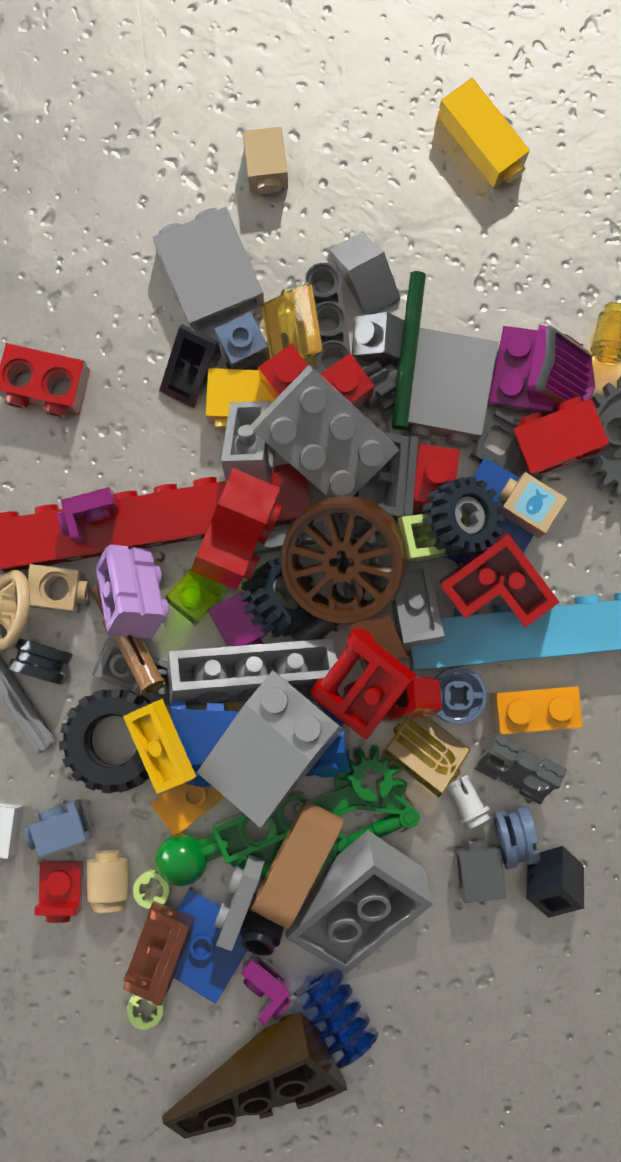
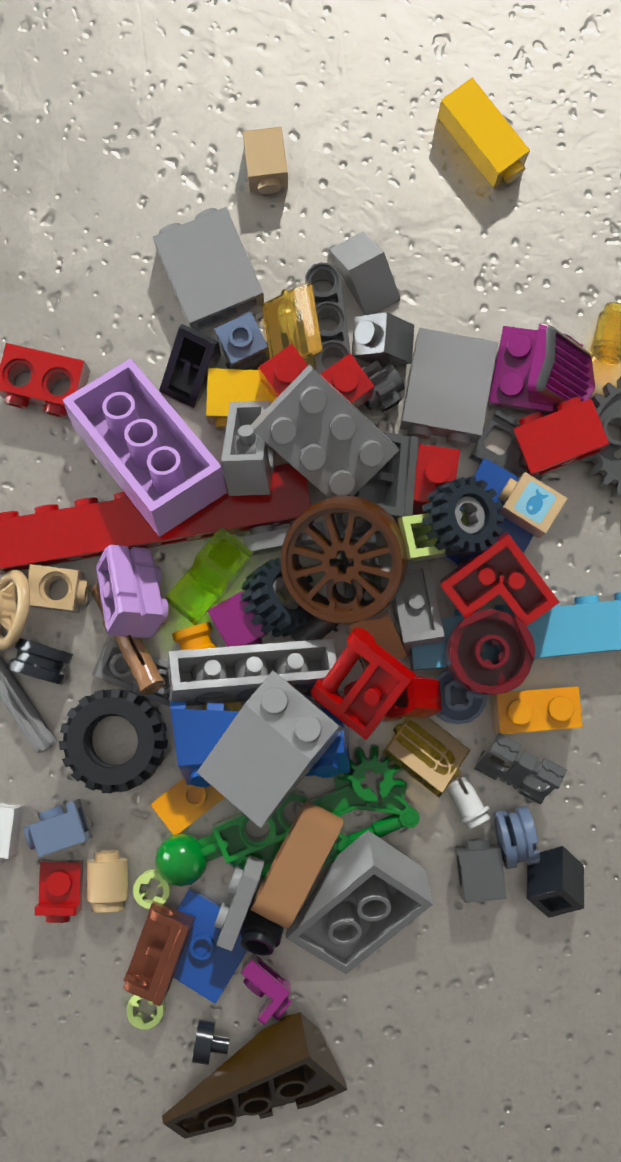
magenta bracket [57,487,119,544] -> none
yellow plate [123,699,196,794] -> none
red brick [191,468,282,590] -> none
clear blue piece [294,969,379,1068] -> none
dark green bar [391,271,426,430] -> none
none -> lavender brick [63,358,228,537]
none -> light orange wheel [172,622,217,650]
none -> black tile [192,1019,230,1065]
none -> dark red brick [445,609,535,695]

